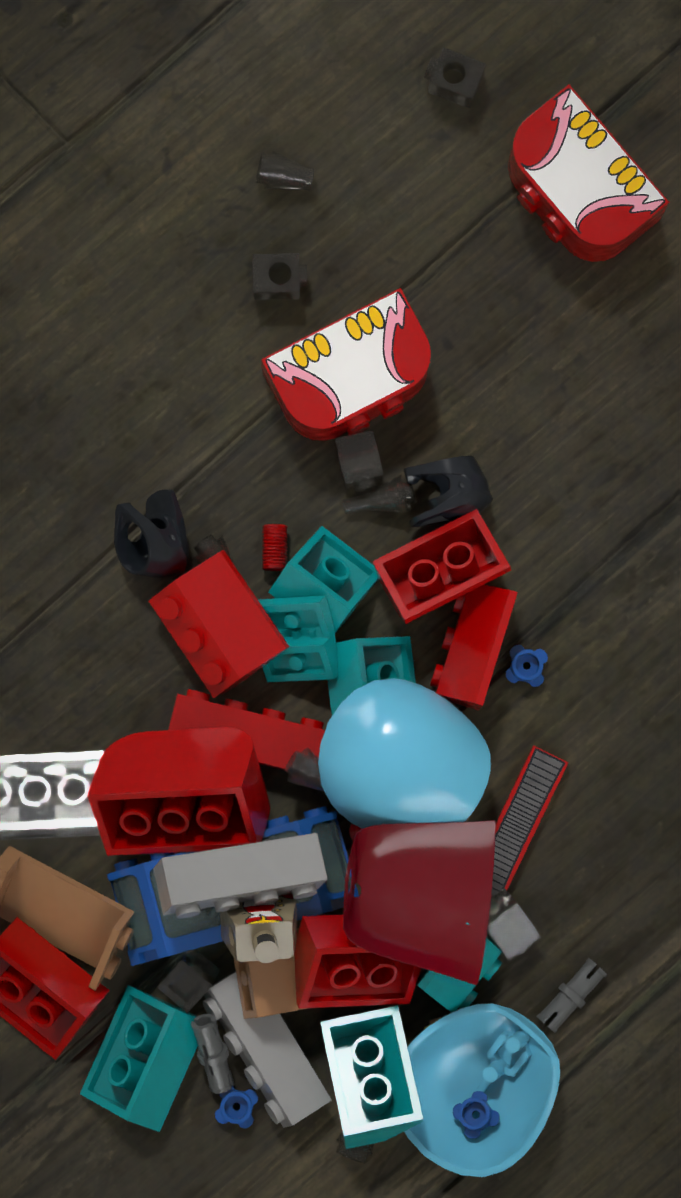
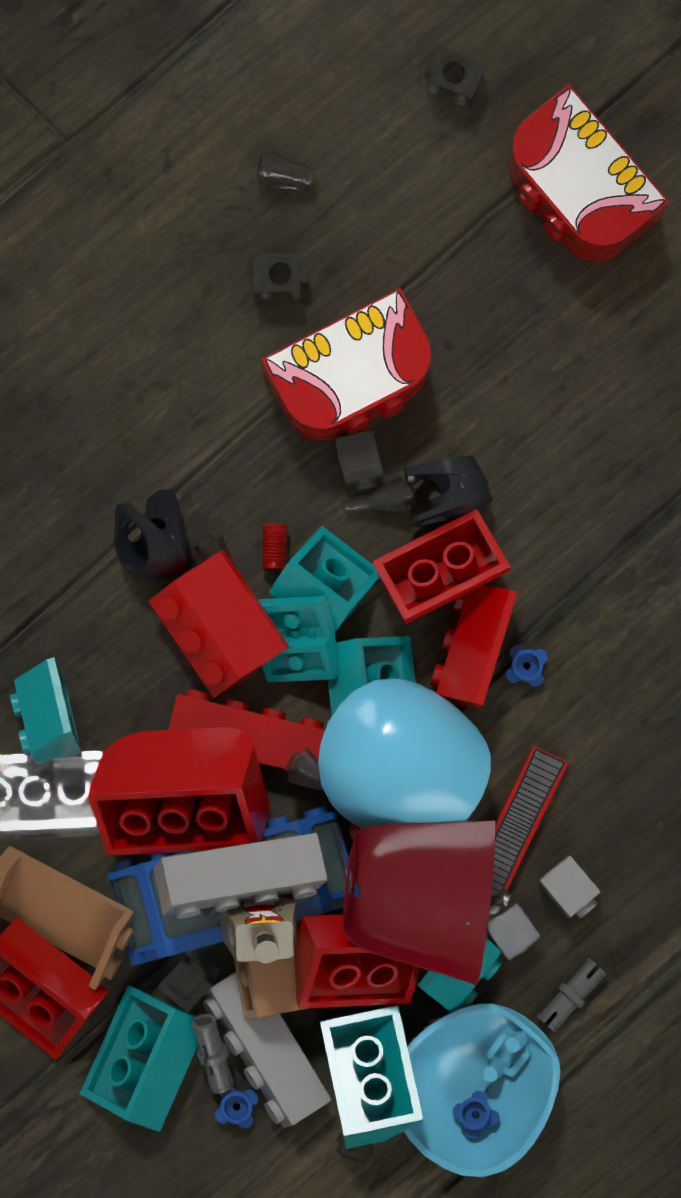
none -> teal slope [10,657,82,764]
none -> light grey brick [538,856,600,918]

